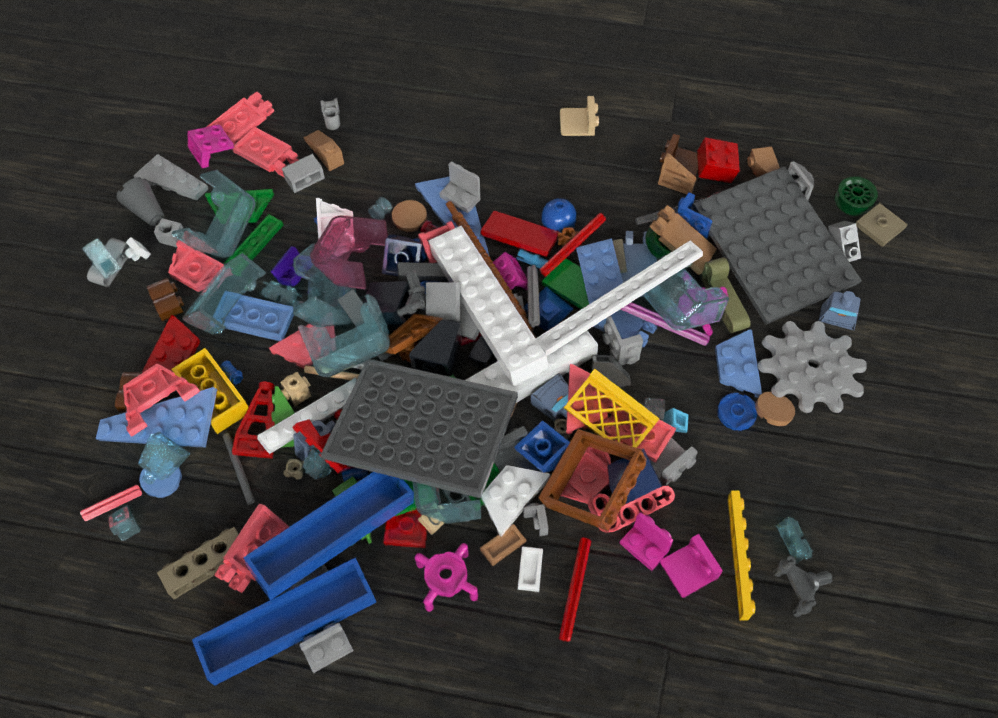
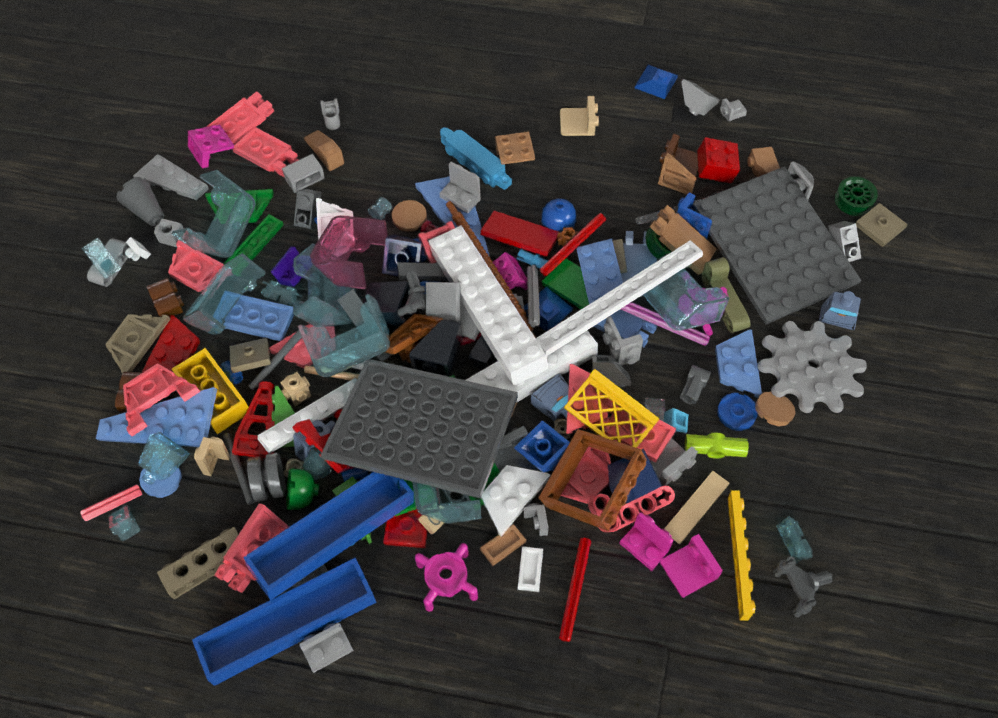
none -> dark tan wing [105,315,170,374]
none -> tan bracket [194,437,230,476]
none -> dark tan plate [230,338,271,373]
none -> dark grey wheel [247,453,286,502]
none -> dark grey bar [248,329,305,391]
none -> green cylinder [286,468,319,510]
none -> dark grey slope [294,189,321,229]
none -> dark azure hinge [440,127,512,190]
none -> medium nougat bracket [495,132,535,165]
none -> blue slope [635,65,678,99]
none -> tan tile [664,471,729,544]
none -> dark grey piece [680,365,711,404]
none -> light grey slope [682,79,720,116]
none -> lime piece [685,433,748,459]
none -> light grey bracket [720,98,747,122]

